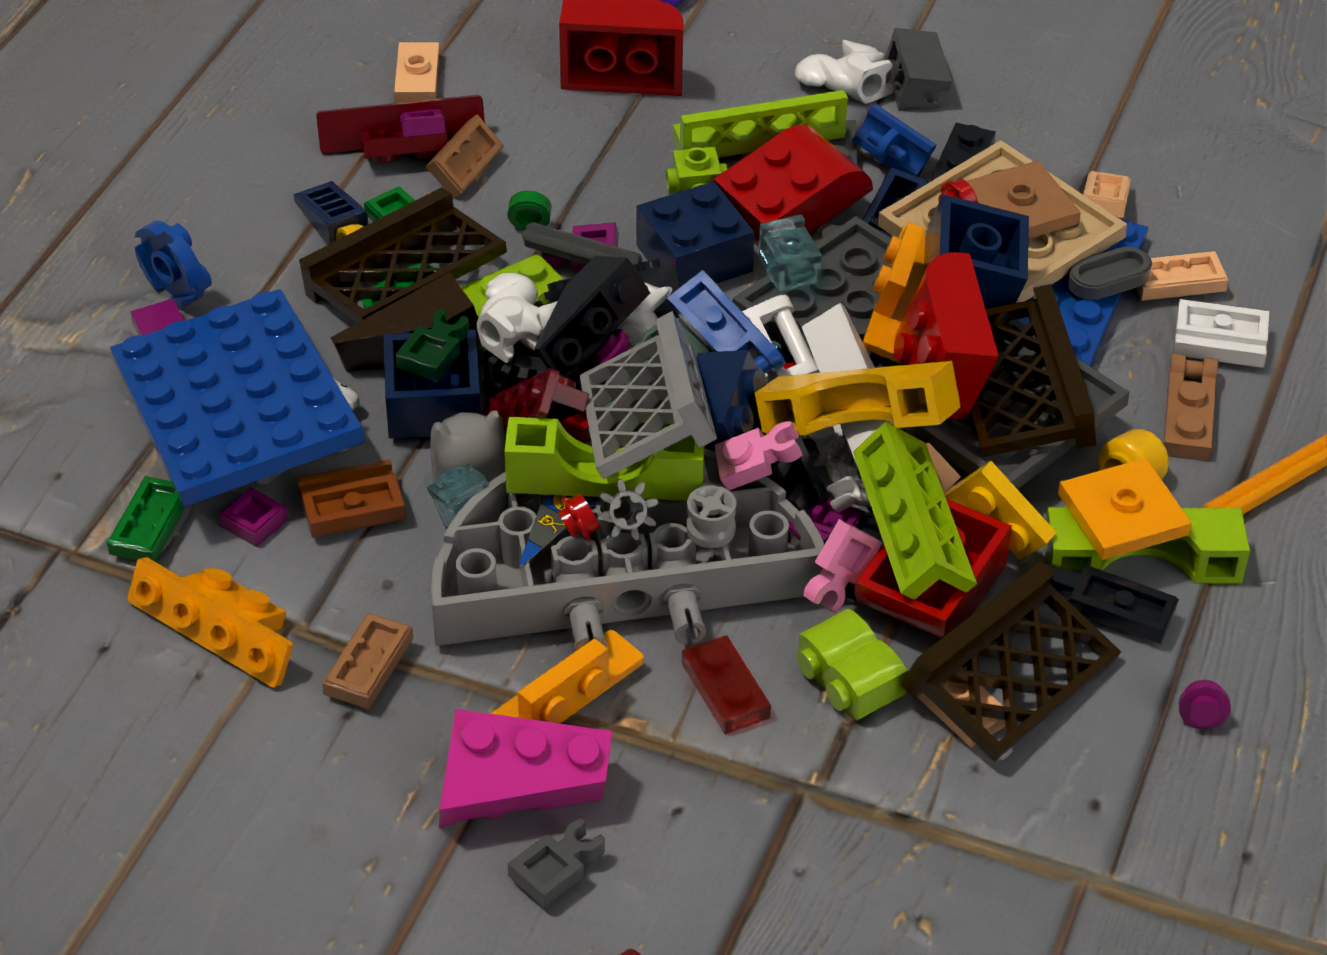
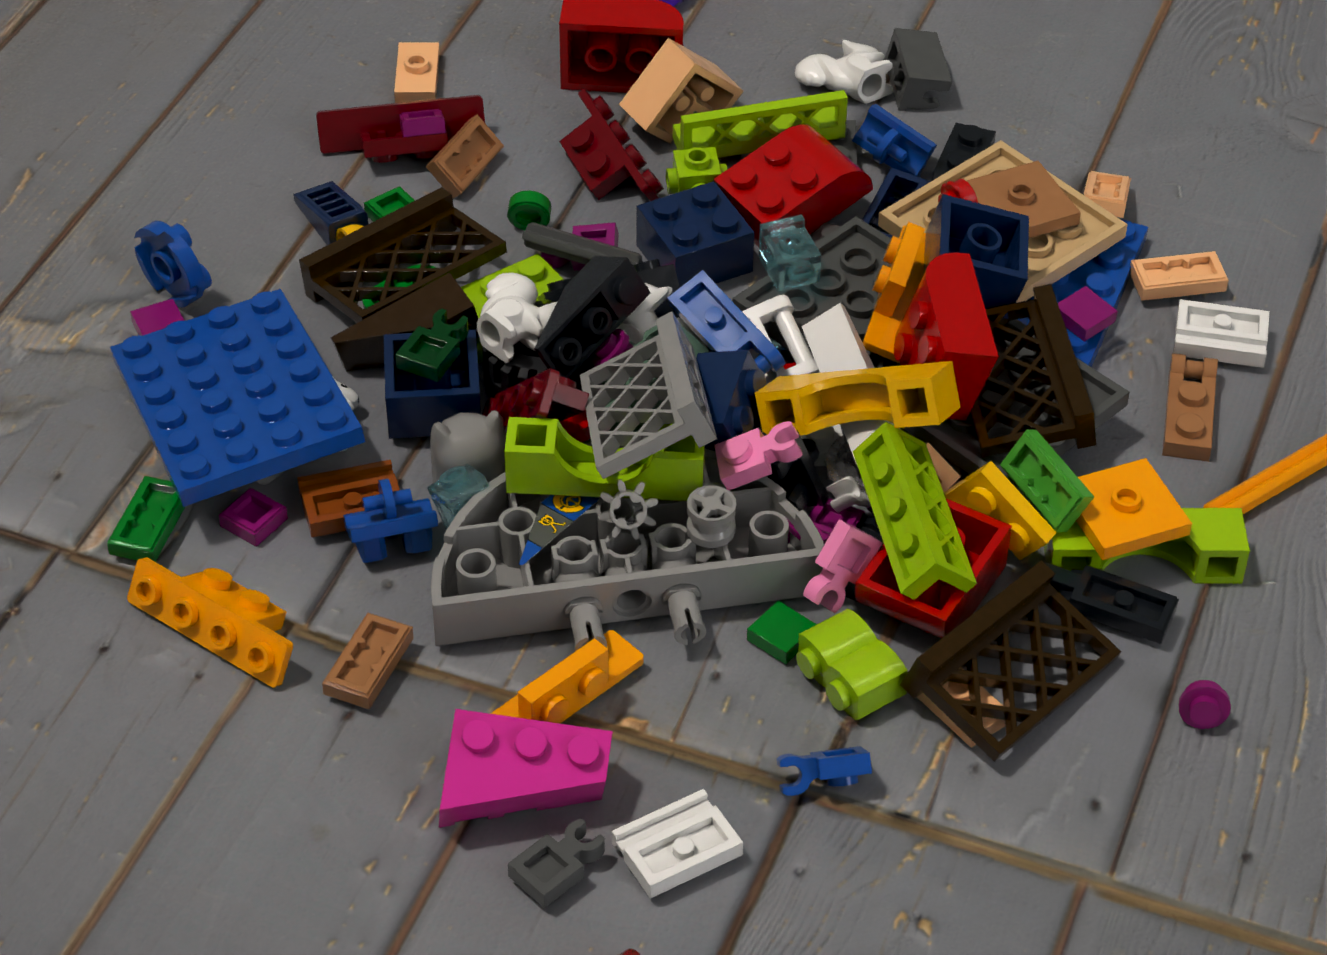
red plate [558,493,601,540] -> none
clear red plate [682,635,771,734] -> none
dark grey tile [1068,247,1152,300] -> none
yellow head [1098,429,1169,480] -> none
none -> blue hips [343,478,439,563]
none -> dark red bracket [559,88,664,201]
none -> white plate [612,789,743,899]
none -> light nougat brick [619,38,744,144]
none -> green tile [747,600,817,665]
none -> blue plate [776,746,872,796]
none -> bright green plate [1000,430,1094,532]
none -> magenta tile [1058,286,1118,341]

